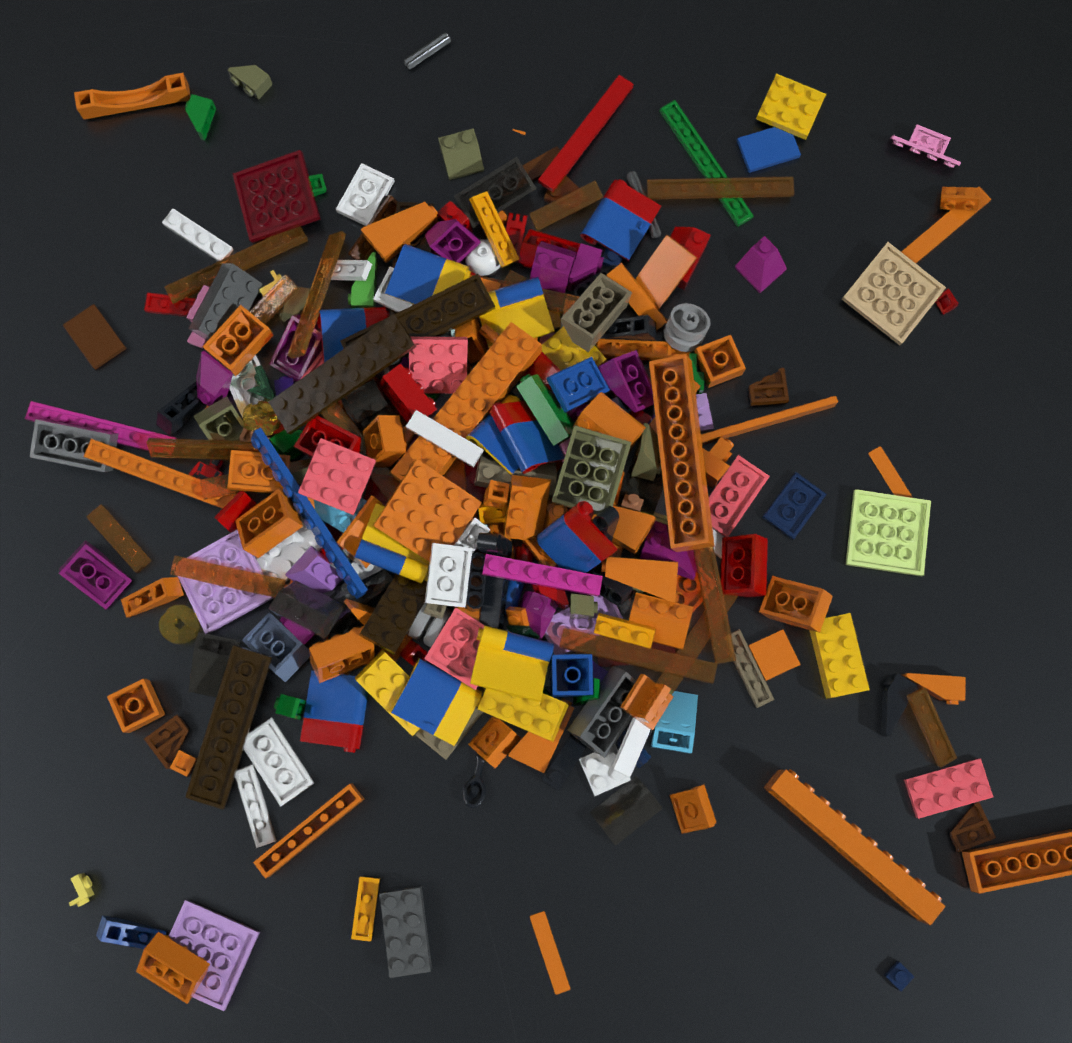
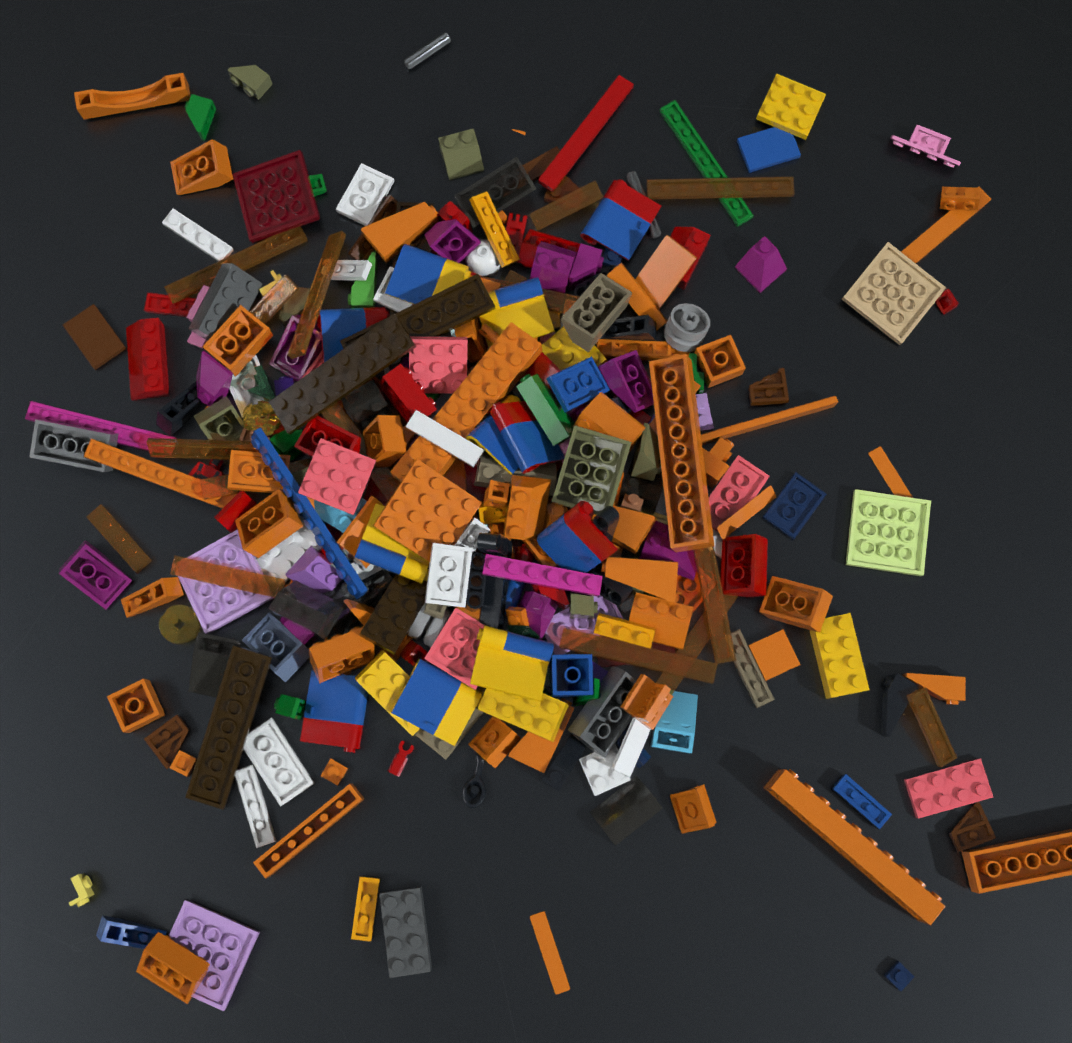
none -> red slope [126,318,170,400]
none -> orange slope [170,139,233,195]
none -> orange plate [321,758,348,786]
none -> red bar [388,740,414,777]
none -> orange sticker [717,485,776,539]
none -> blue plate [832,774,892,830]

